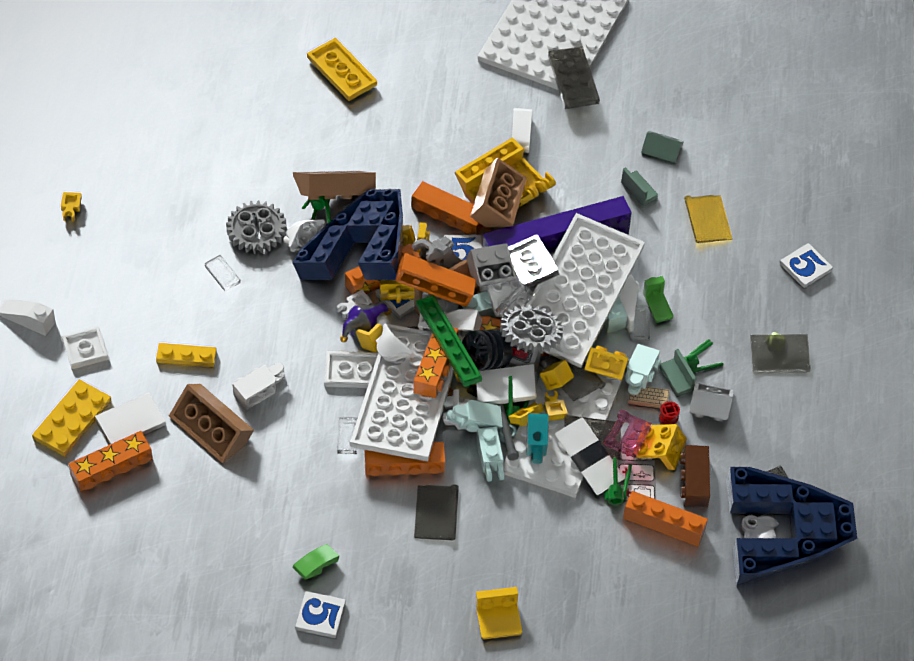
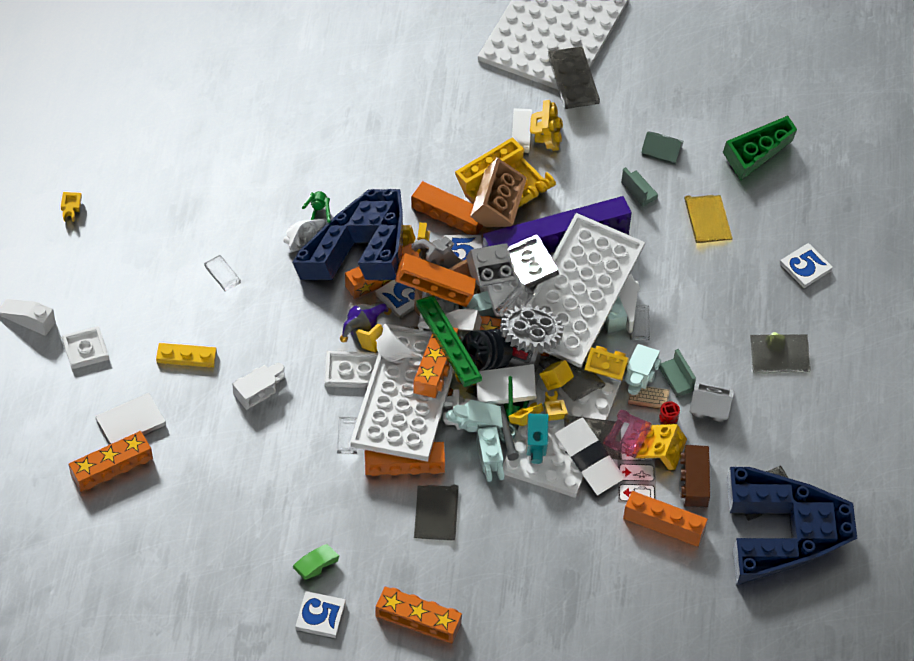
yellow plate [32,379,112,457] -> none
medium nougat slope [169,384,254,463] -> none
light grey gear [226,200,287,254] -> none
medium nougat slope [293,171,376,200] -> none
yellow plate [307,37,378,101] -> none
white plate [337,290,373,319] -> none
yellow hips [380,280,415,303] -> none
yellow bracket [475,587,522,640] -> none
green plant [604,457,632,505] -> none
bright green bracket [643,276,673,323] -> none
green plant [684,339,724,374] -> none
white plate [741,515,779,538] -> none
none -> orange brick [375,586,462,644]
none -> yellow piece [530,100,563,151]
none -> green wedge [723,116,797,180]

